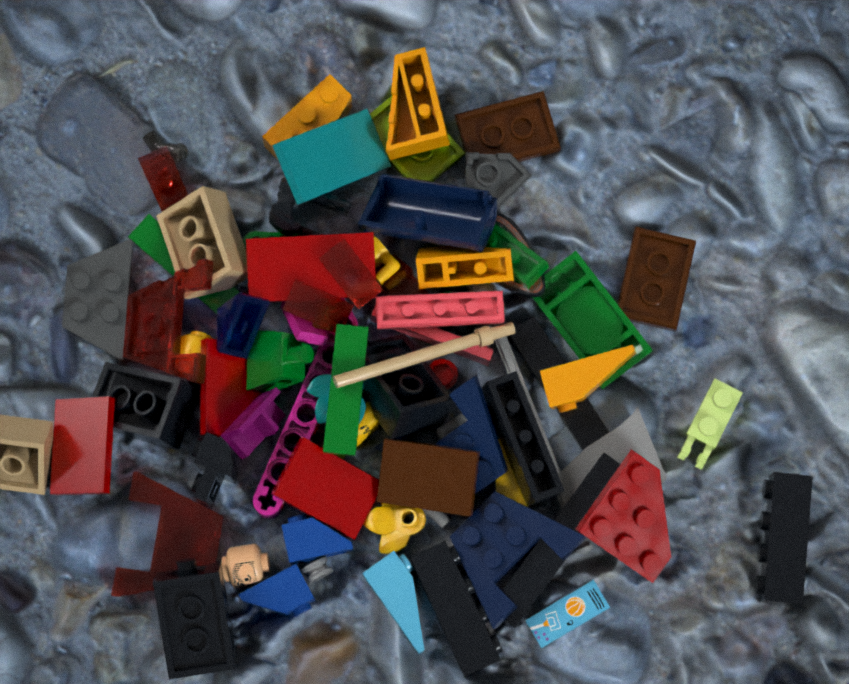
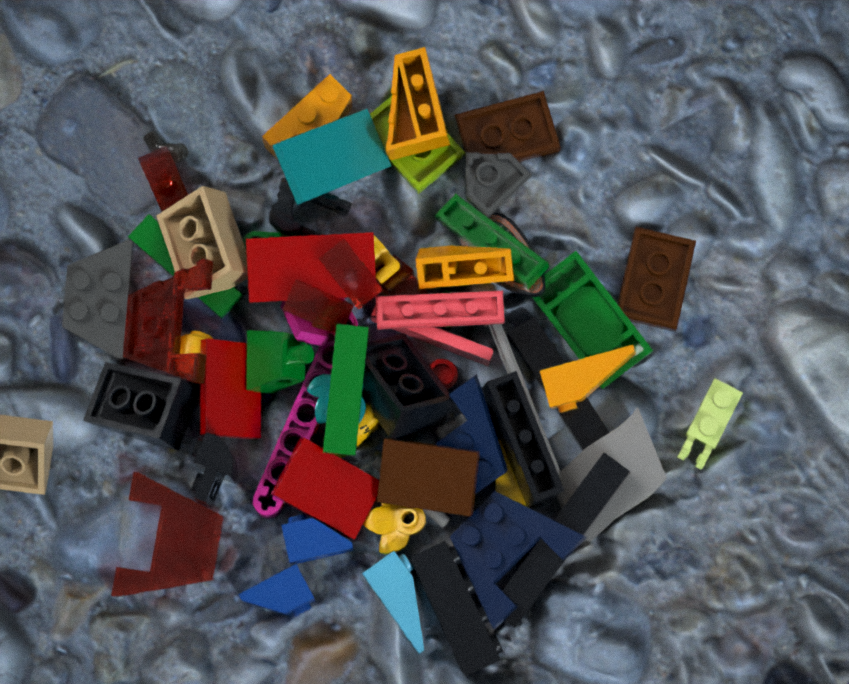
red tile [50,396,115,495] -> none
black torso [153,558,237,680] -> none
clear blue slope [217,292,270,359] -> none
magenta panel [221,387,286,459] -> none
light nougat head [221,544,270,588] -> none
light grey bush [301,556,334,585] -> none
tan bar [333,322,516,388] -> none
dark blue container [358,174,498,252] -> none
medium azure sticker [525,580,610,648] -> none
red plate [575,450,671,583] -> none
black brick [754,472,813,607] -> none

